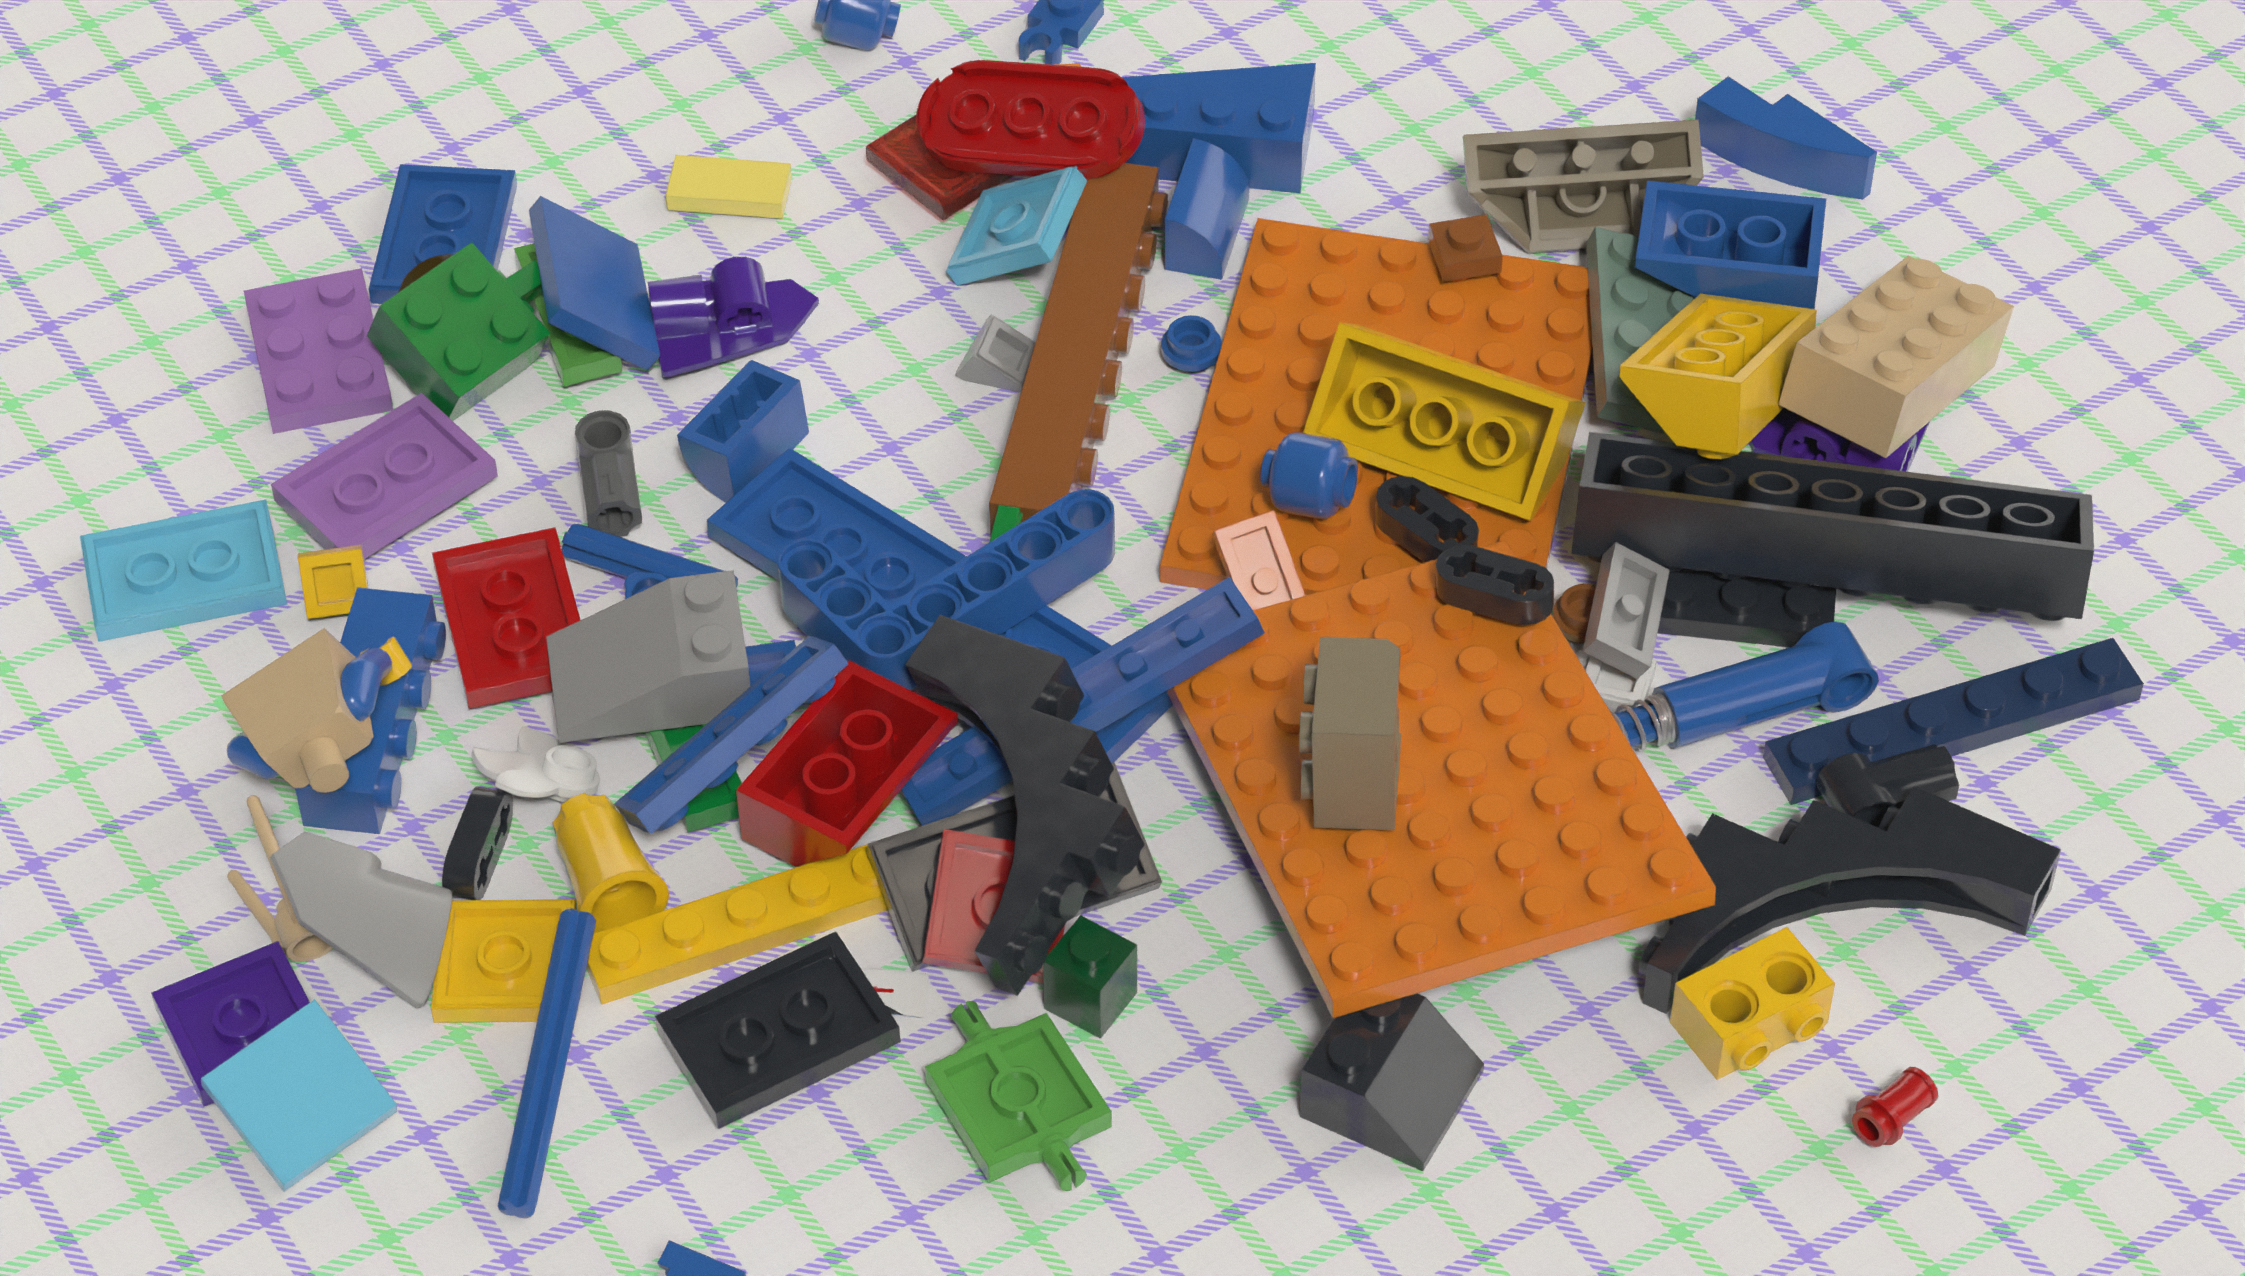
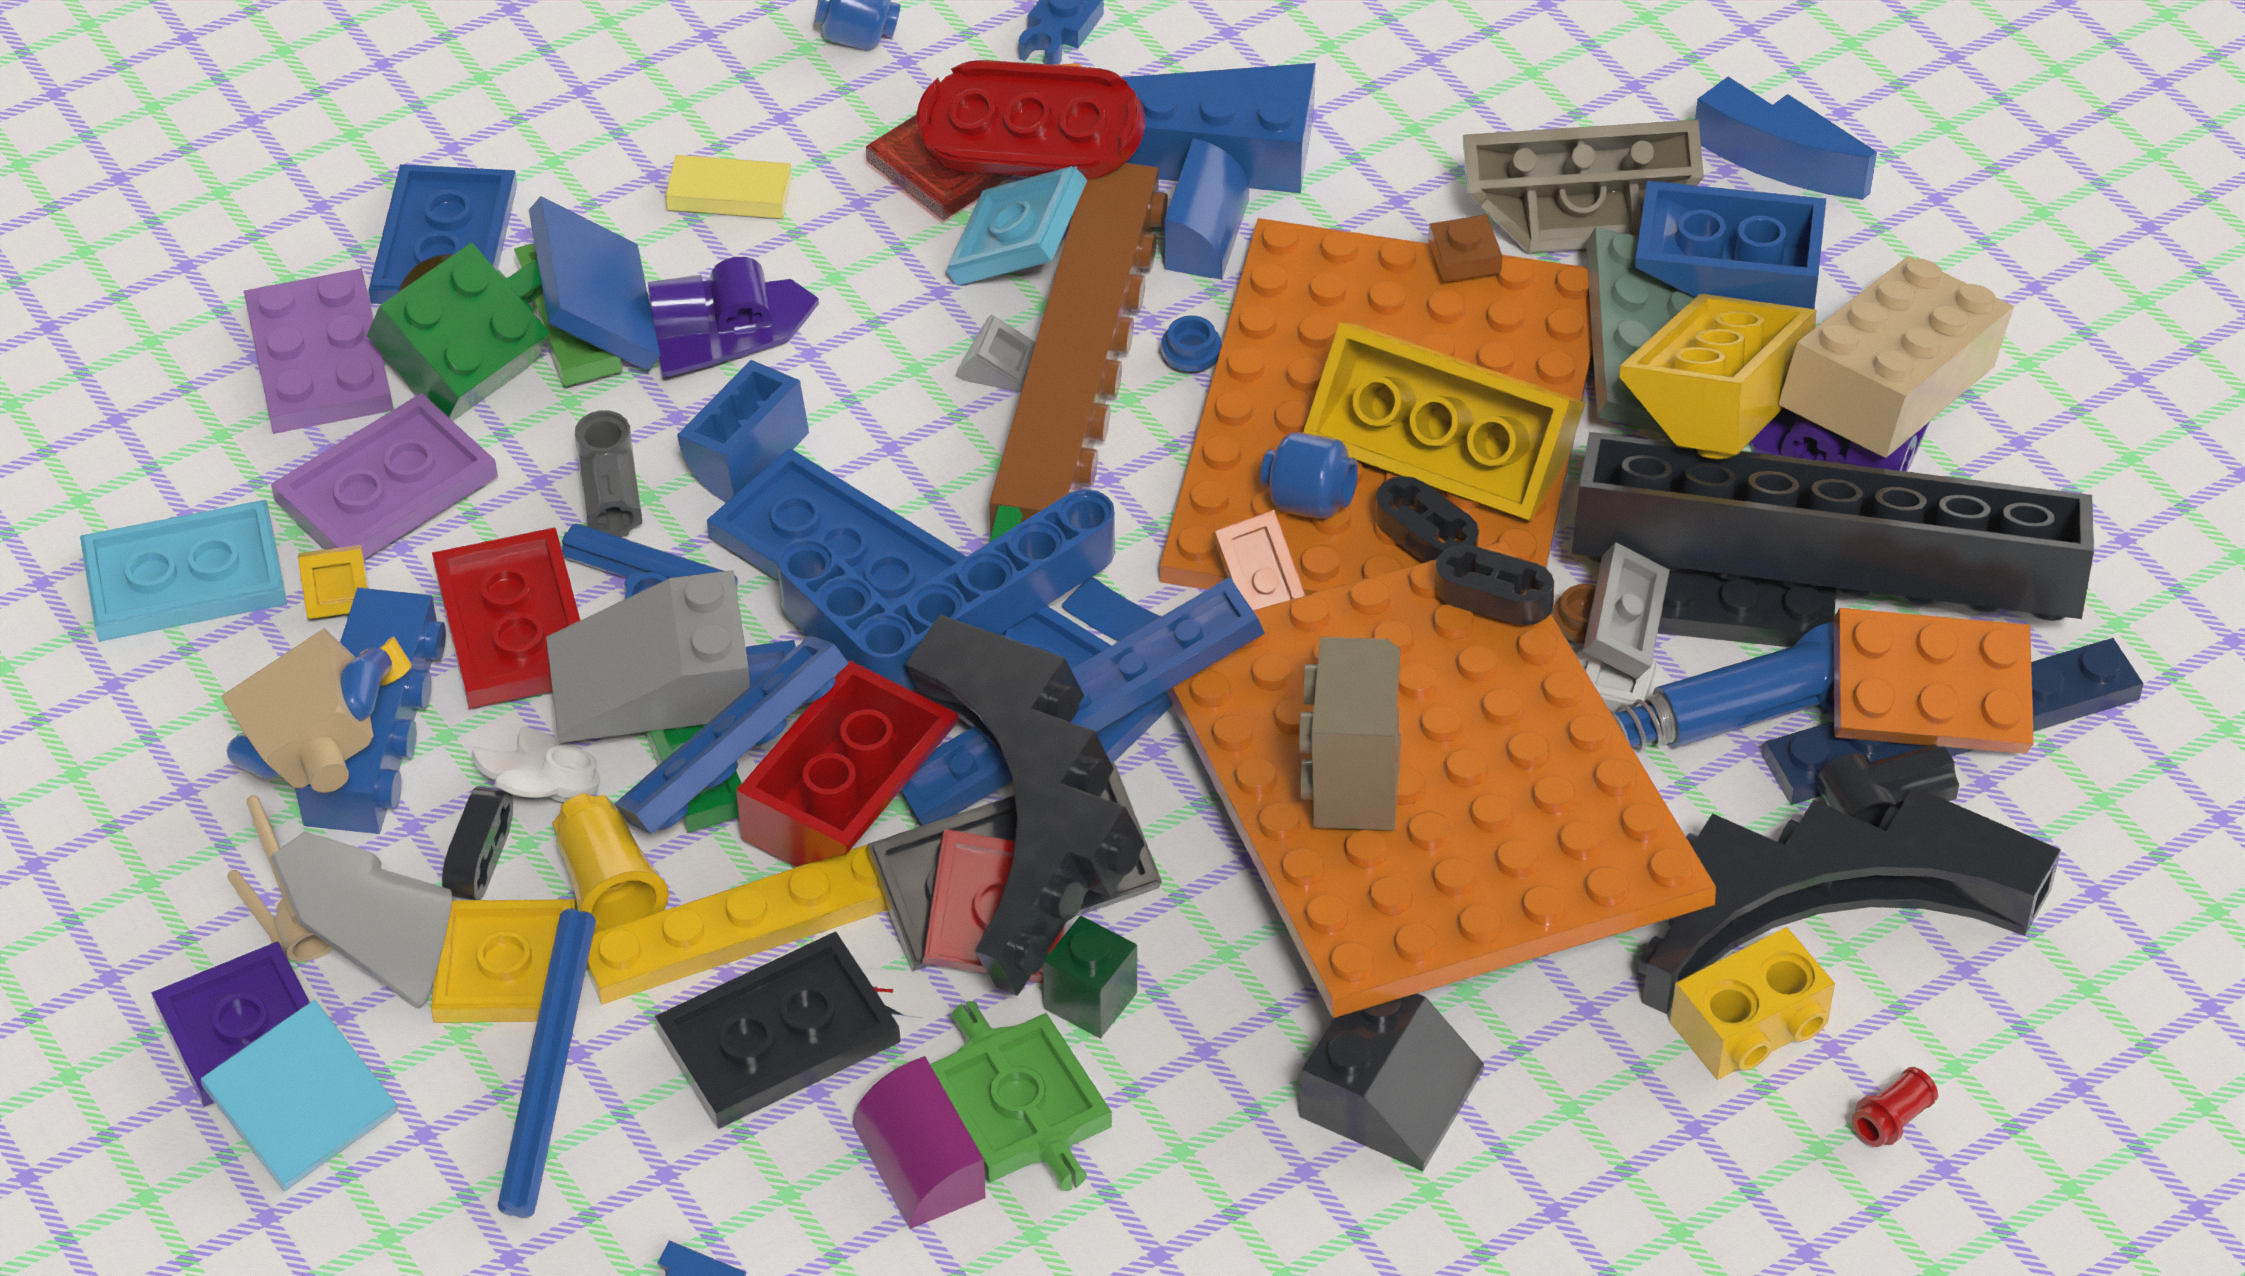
none -> magenta brick [853,1056,986,1229]
none -> blue sticker [1062,577,1162,642]
none -> orange plate [1833,608,2034,754]

